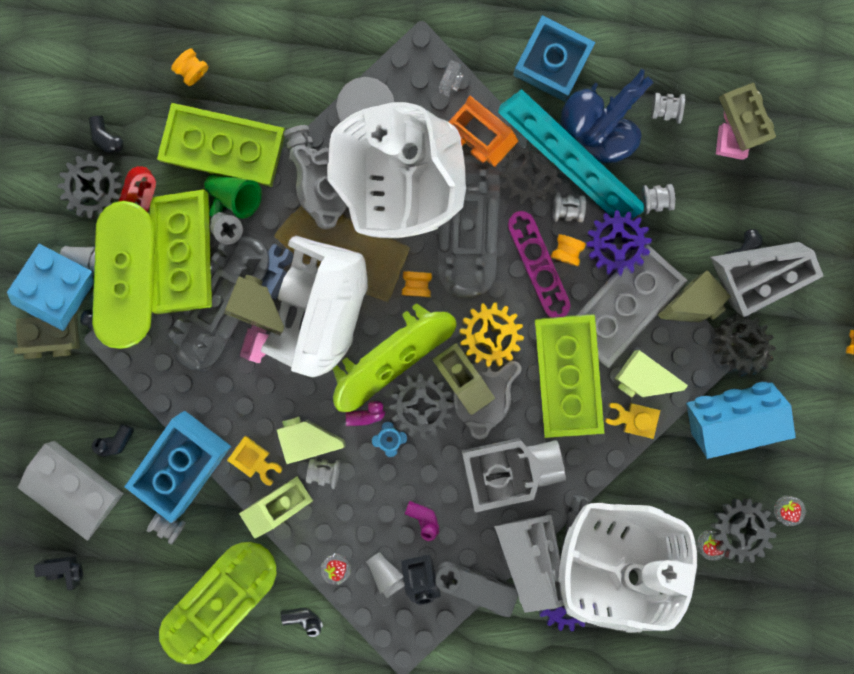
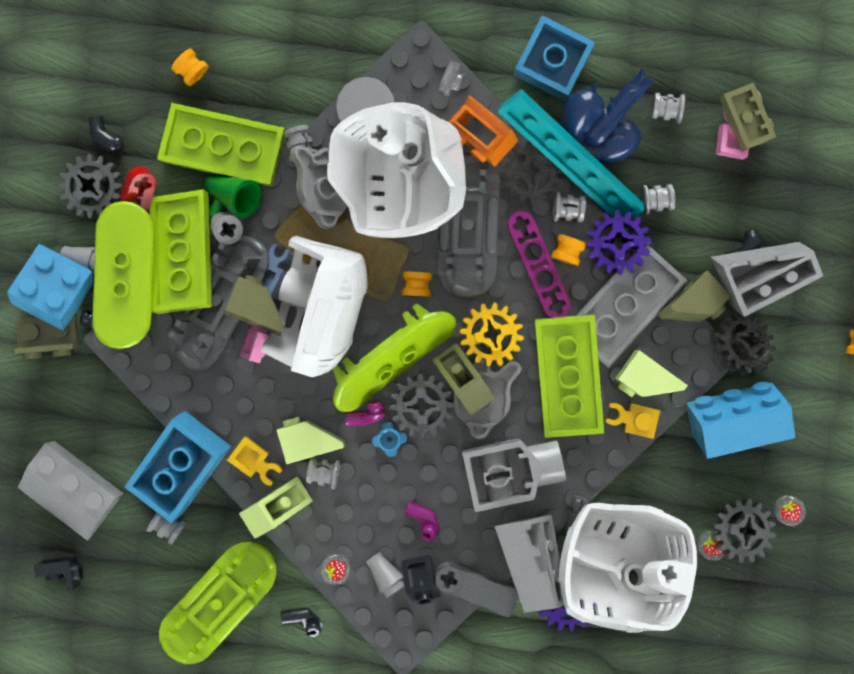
black arm [92,423,134,457] -> none

